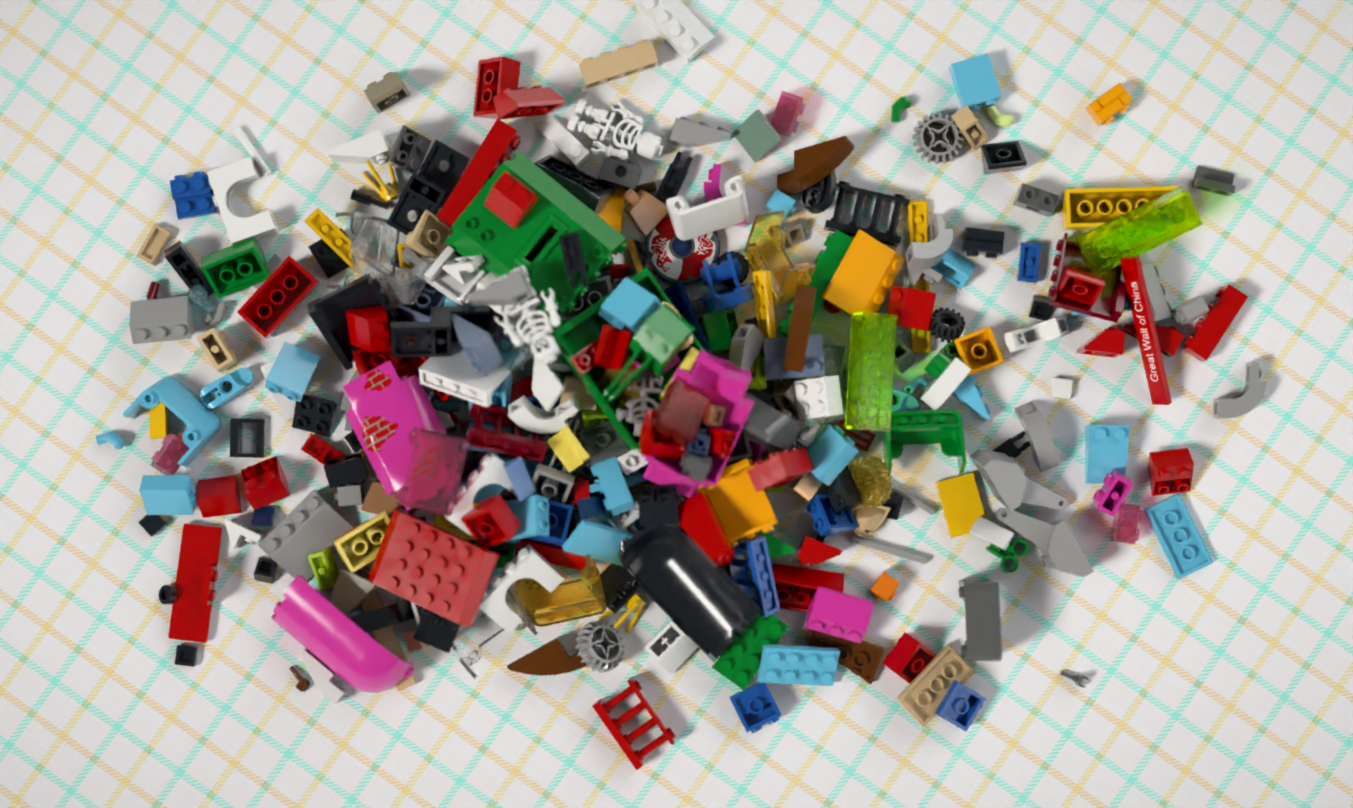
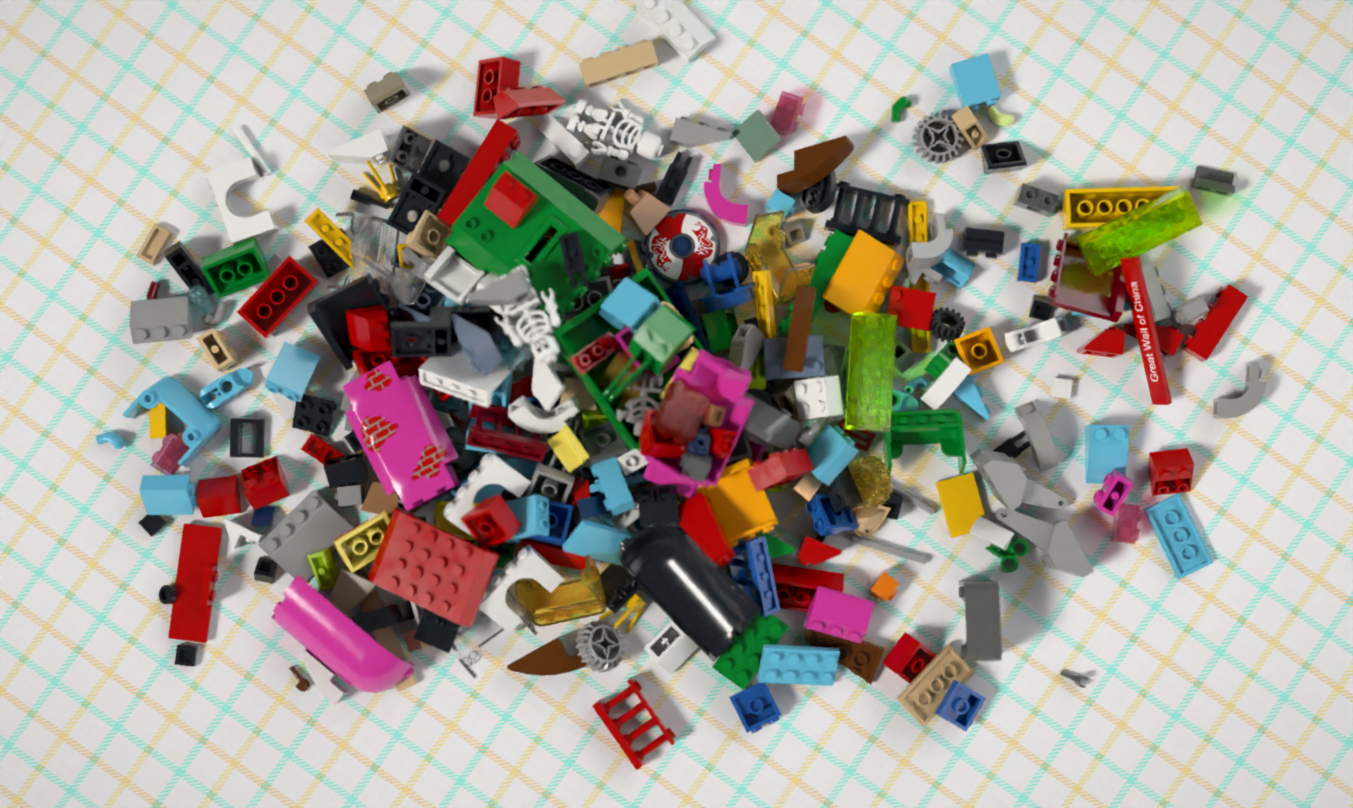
blue plate [170,171,217,220] -> none
clear pink windscreen [395,427,468,516] -> none
white slope [442,254,485,285] -> none
medium blue slope [503,456,536,502] -> none
red panel [593,325,633,370] -> none
white windscreen [666,175,749,241] -> none
red slope [1058,266,1106,306] -> none
light orange brick [1086,83,1133,126] -> none

